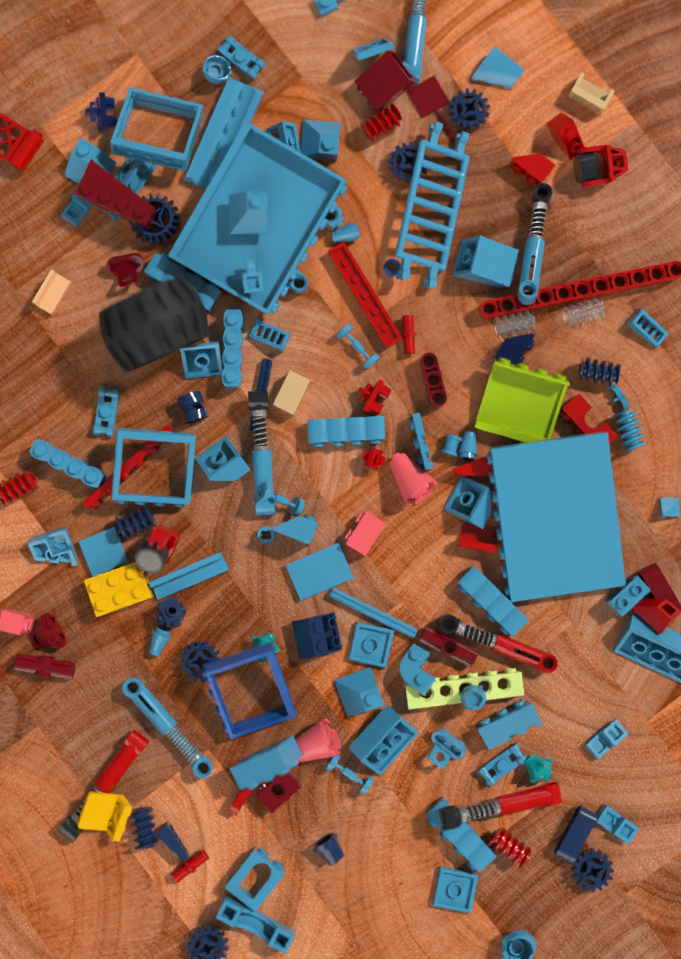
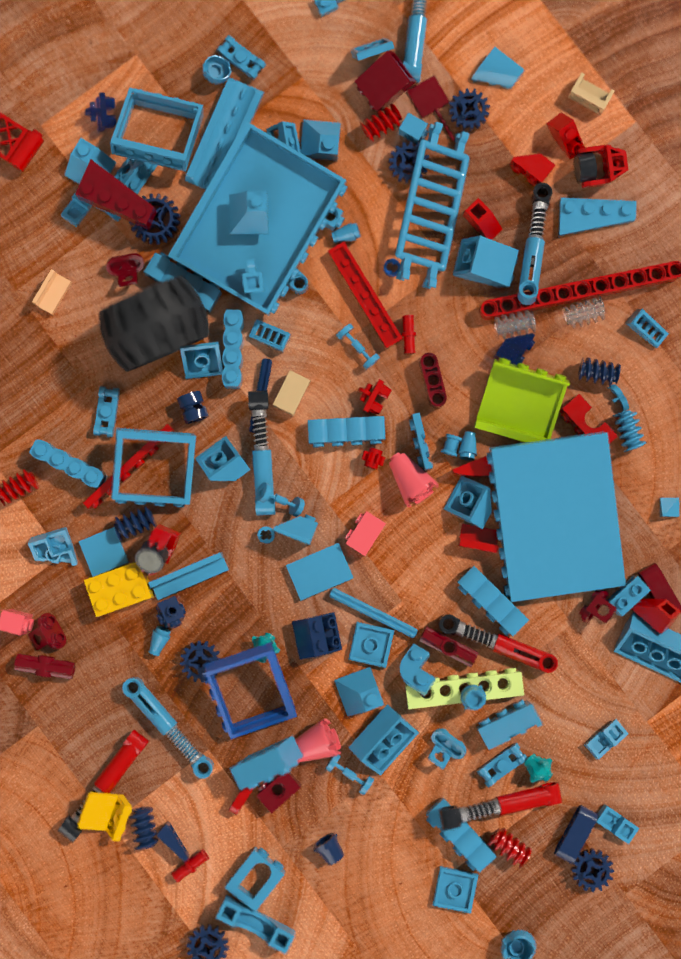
none -> dark azure brick [398,112,429,145]
none -> red slope [463,198,503,240]
none -> dark azure wing [558,198,637,237]
none -> dark red bracket [579,590,617,624]

